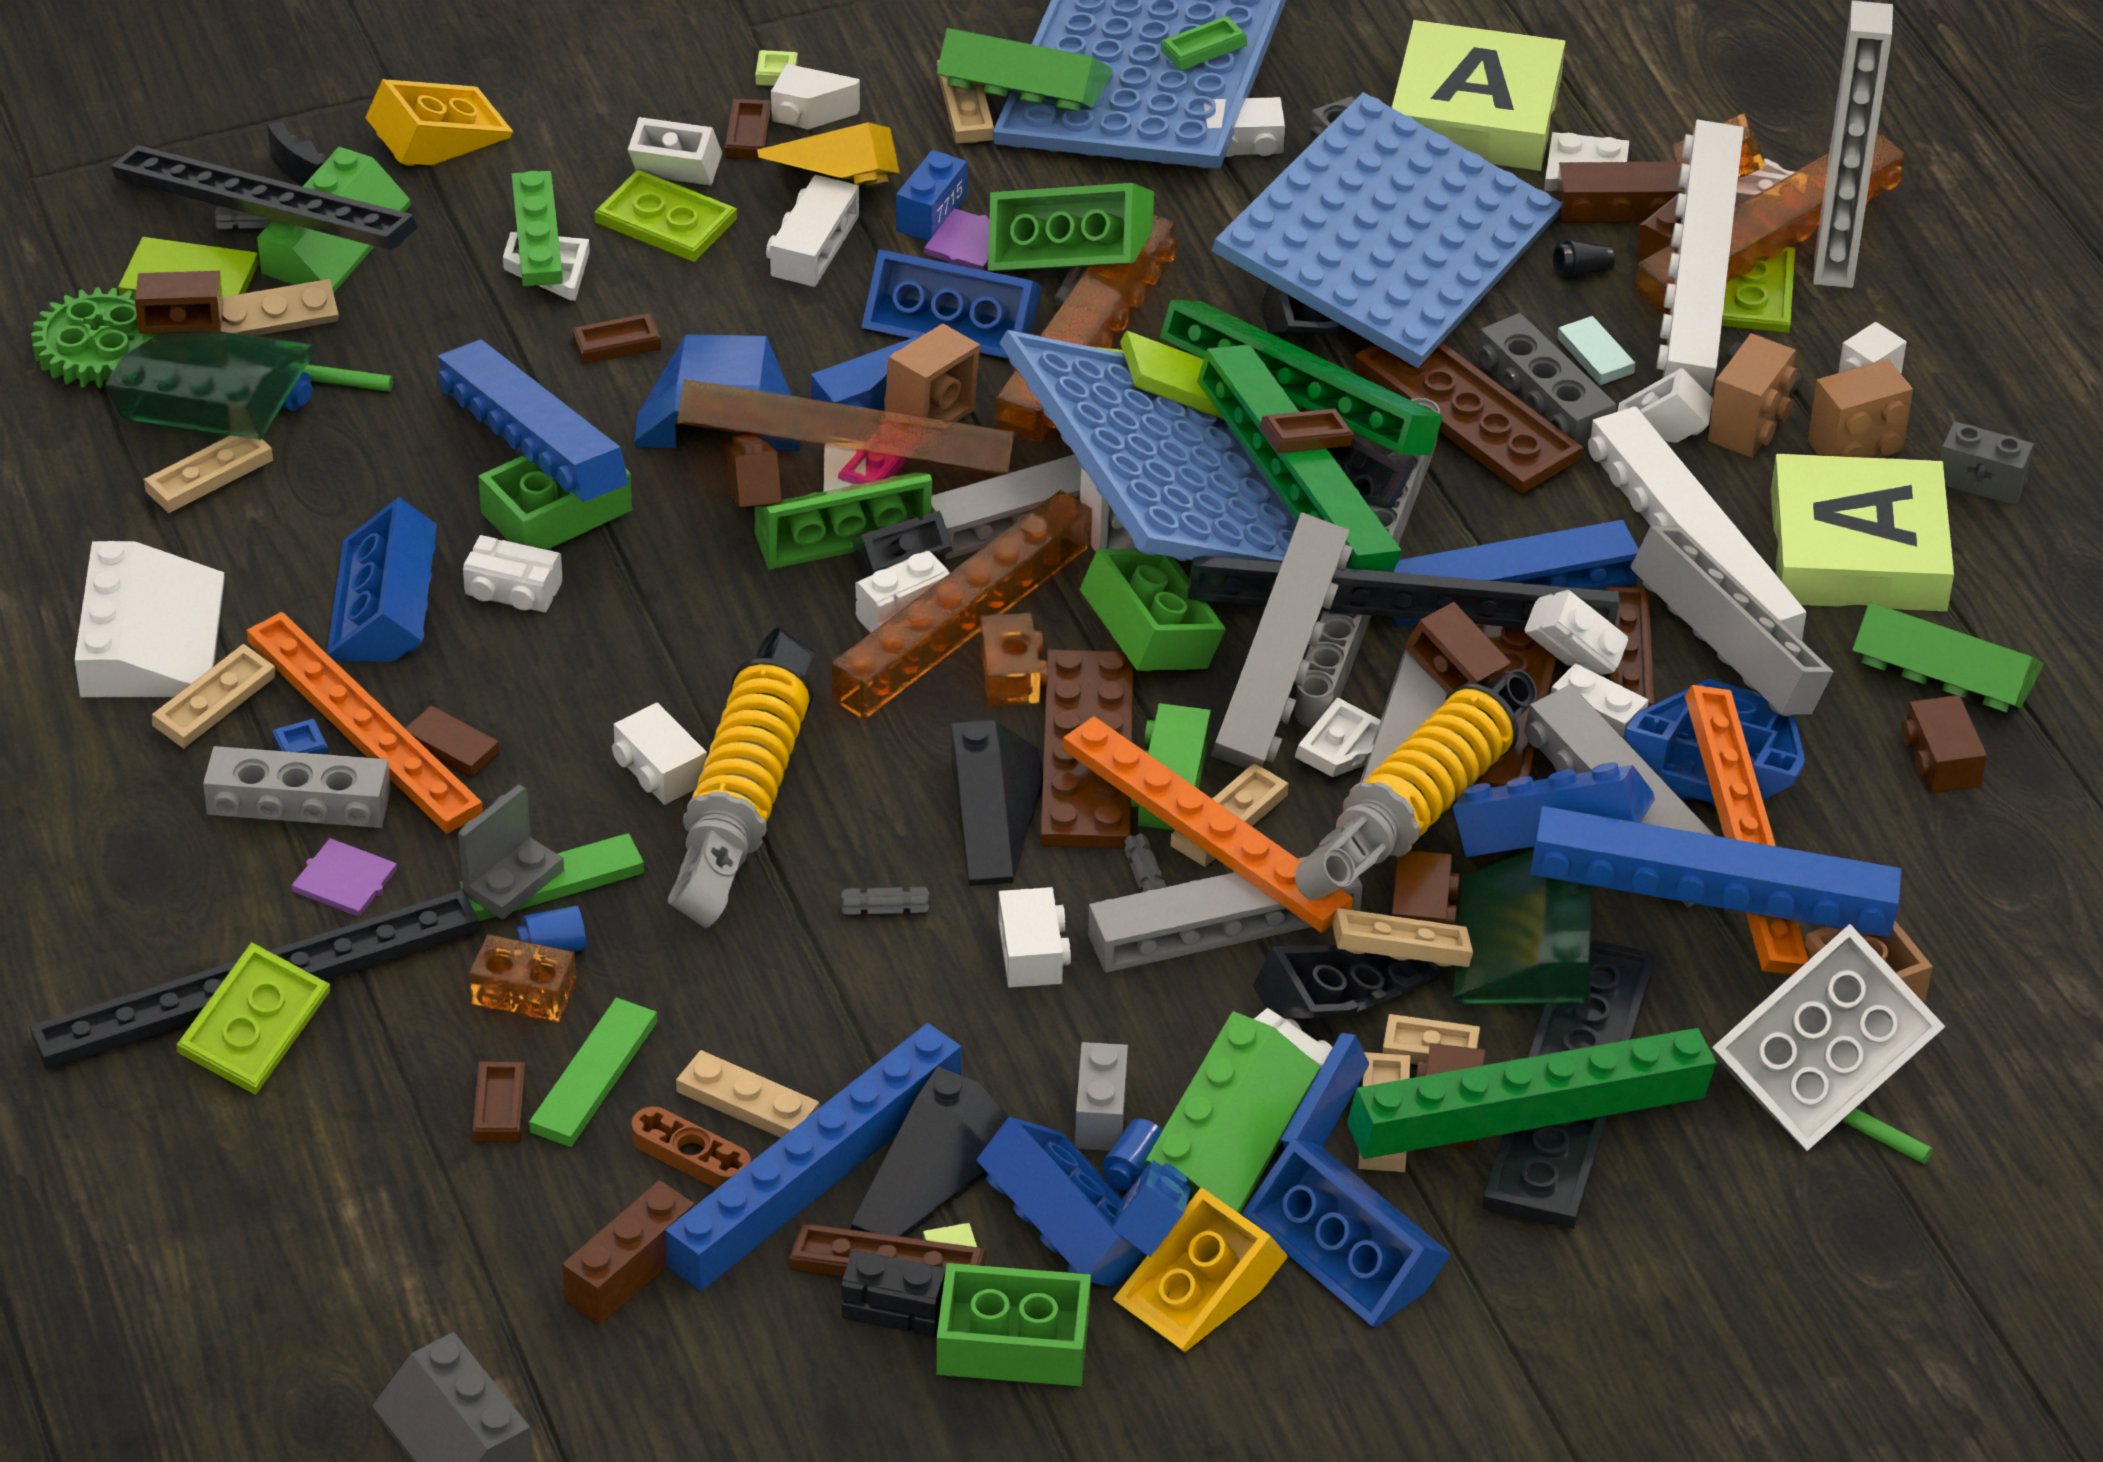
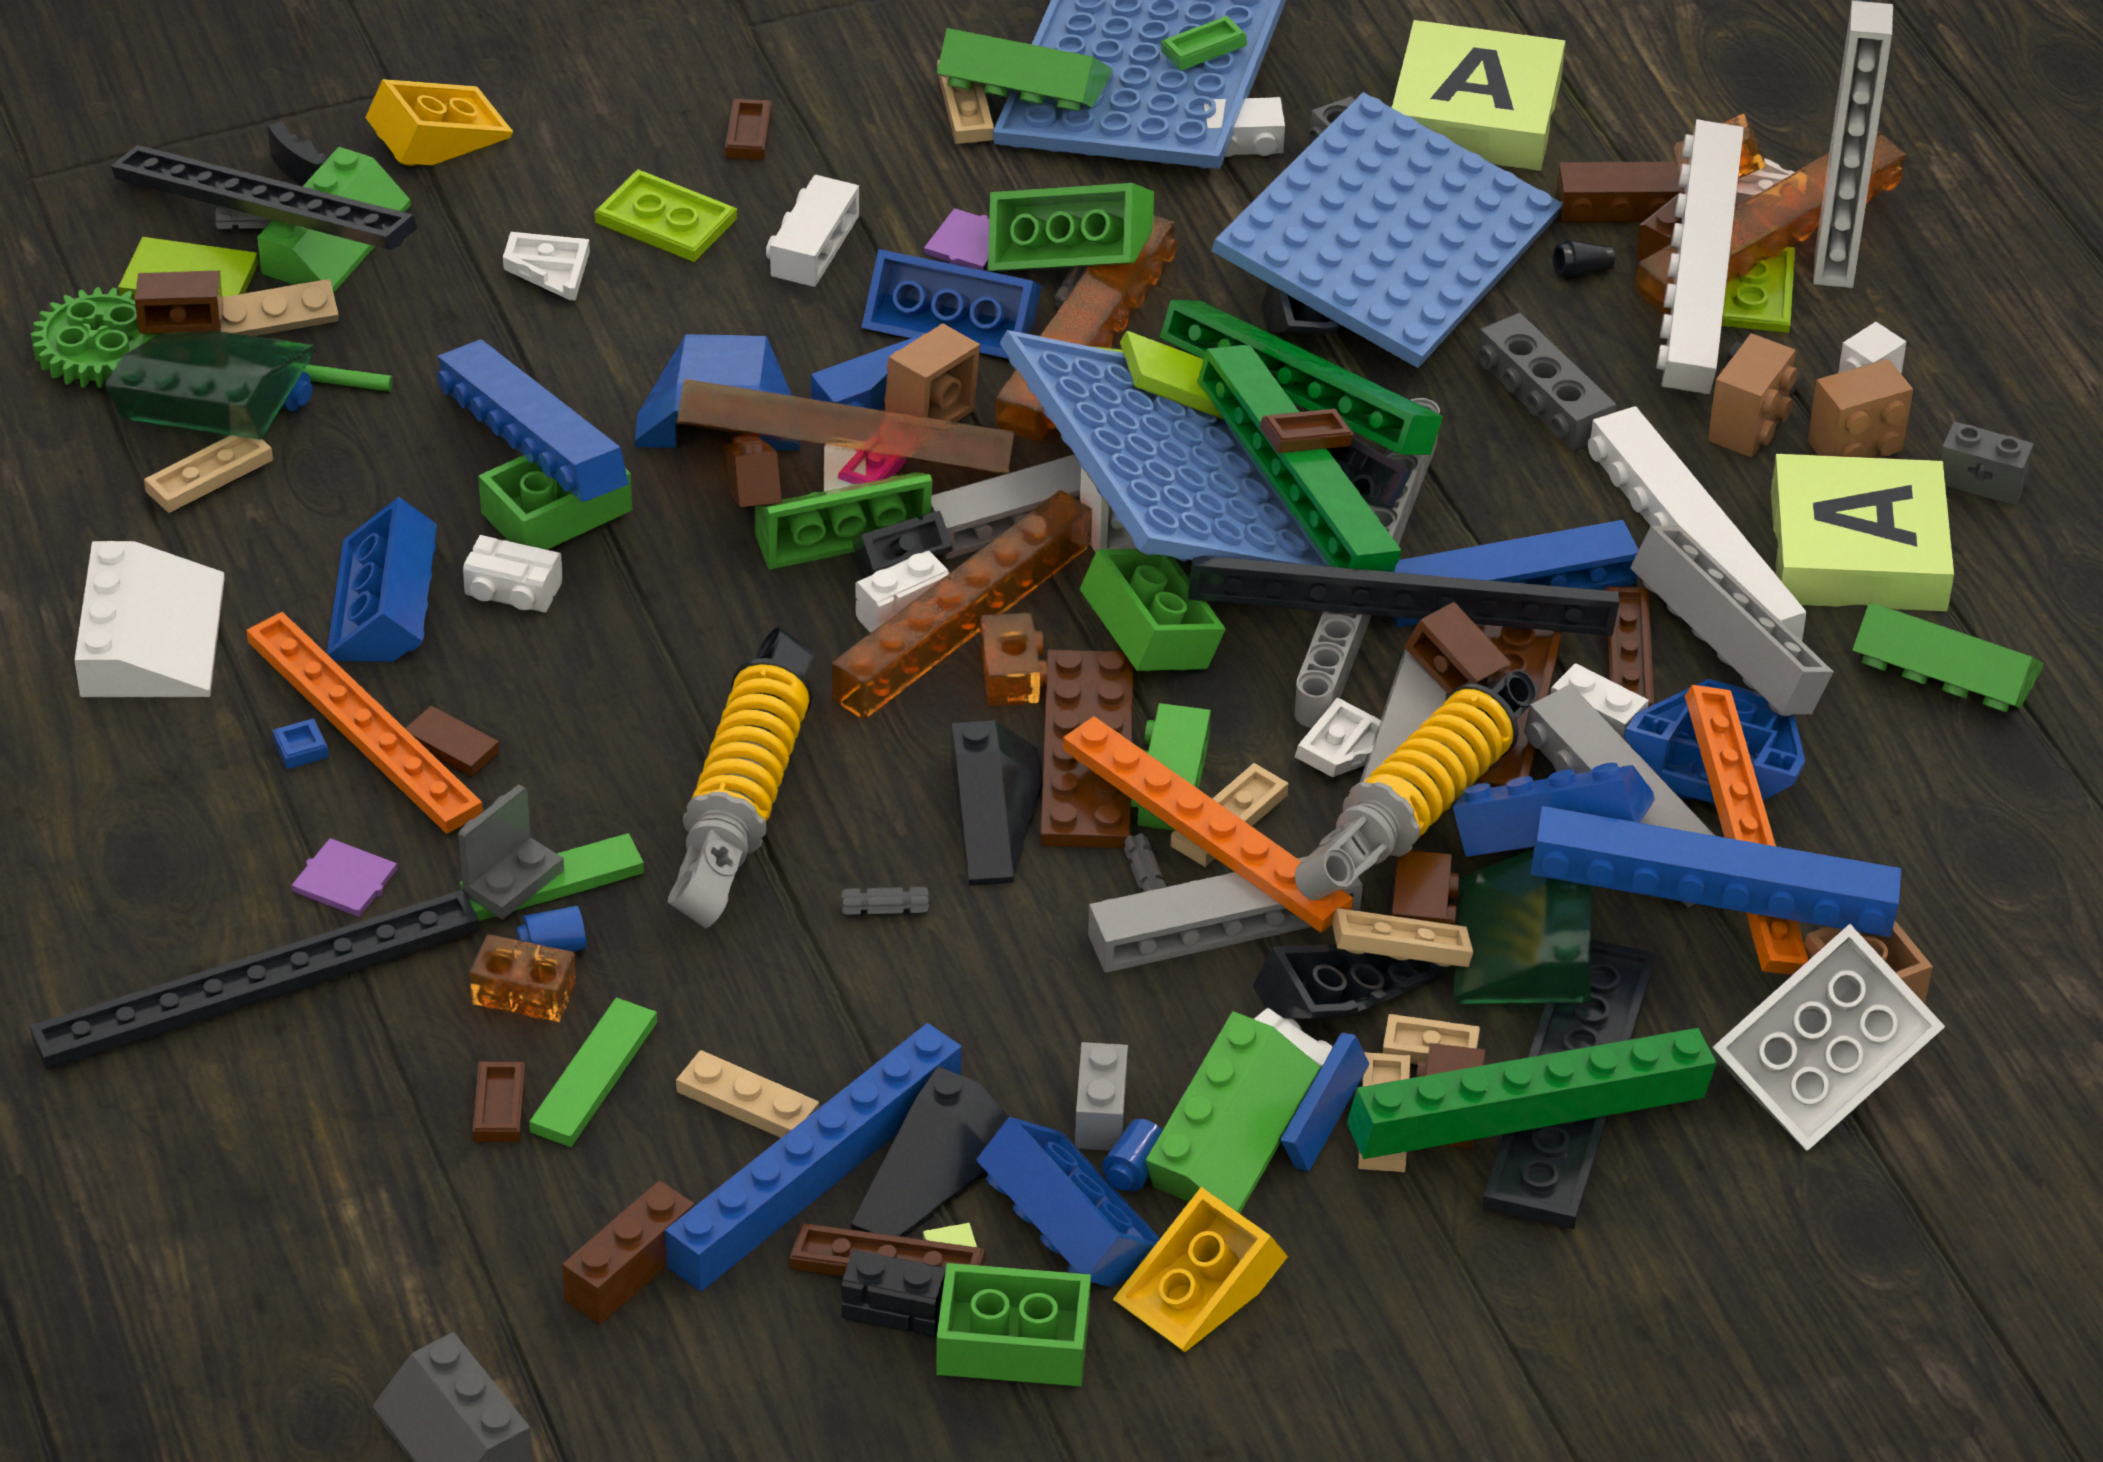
tan plate [152,644,275,748] -> none
lime tile [177,942,330,1095] -> none
light grey brick [203,746,391,828] -> none
bright green plate [512,171,563,286] -> none
reddish brown tile [572,313,661,364] -> none
white brick [612,702,707,805] -> none
white brick [628,117,722,186] -> none
dark orange beam [631,1107,751,1189] -> none
yellowish green tile [755,50,797,86] -> none
yellow slope [757,122,900,187] -> none
white slope [771,64,860,129] -> none
blue brick [896,150,967,242] -> none
white brick [998,887,1071,988] -> none
blue brick [1112,1160,1191,1257] -> none
light grey brick [1211,512,1353,769] -> none
blue slope [1241,1138,1451,1327] -> none
reddish brown plate [1354,342,1583,494] -> none
white brick [1524,590,1628,675] -> none
white wing [1544,132,1629,191] -> none
light aqua tile [1557,316,1635,385] -> none
white slope [1617,368,1713,443] -> none
bright green bar [1841,1108,1933,1164] -> none
reddish brown brick [1901,695,1987,793] -> none

